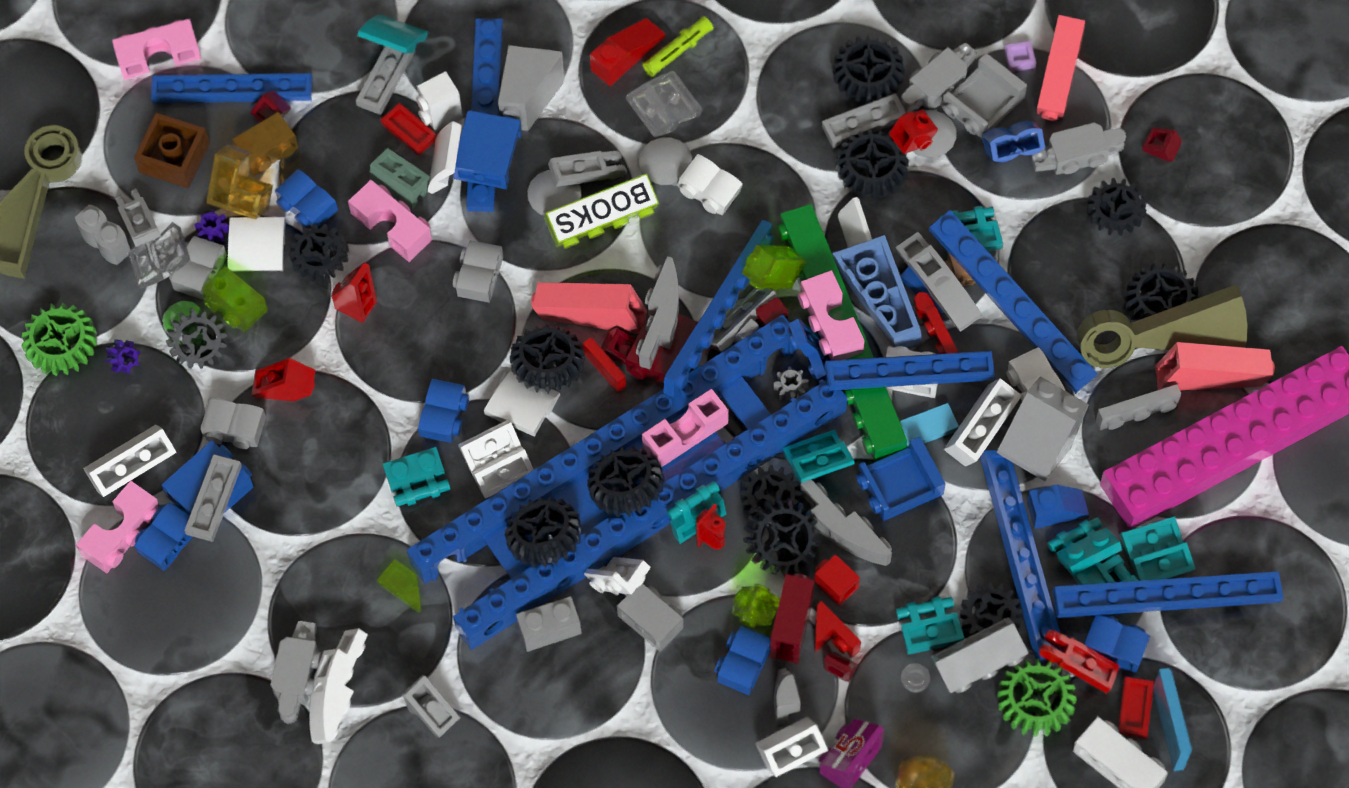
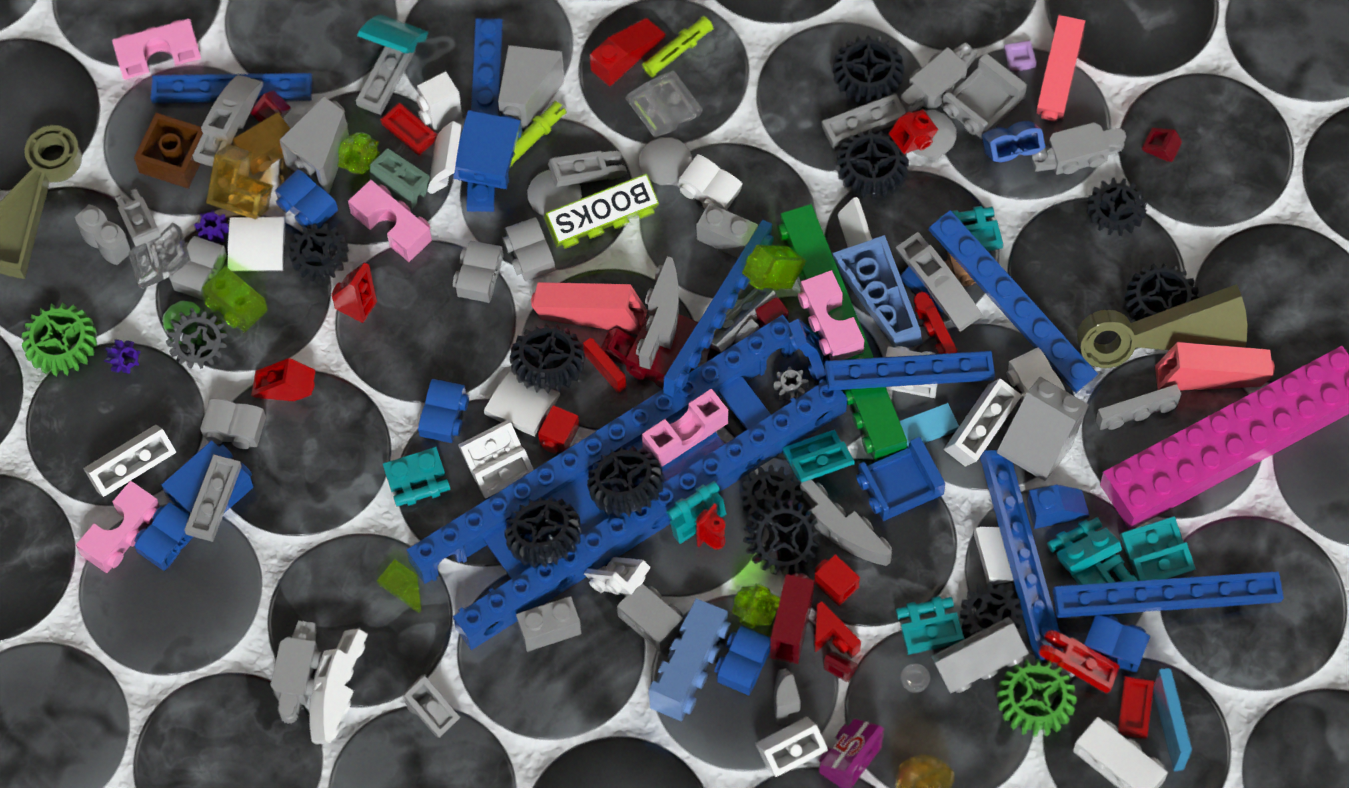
none -> light grey slope [193,75,263,168]
none -> light grey slope [280,96,350,194]
none -> clear neon green brick [337,132,380,174]
none -> light grey brick [503,217,556,282]
none -> lime pin [510,101,567,167]
none -> red brick [538,405,579,453]
none -> medium blue wedge [649,598,731,721]
none -> light grey brick [697,203,758,258]
none -> white slope [974,527,1014,585]

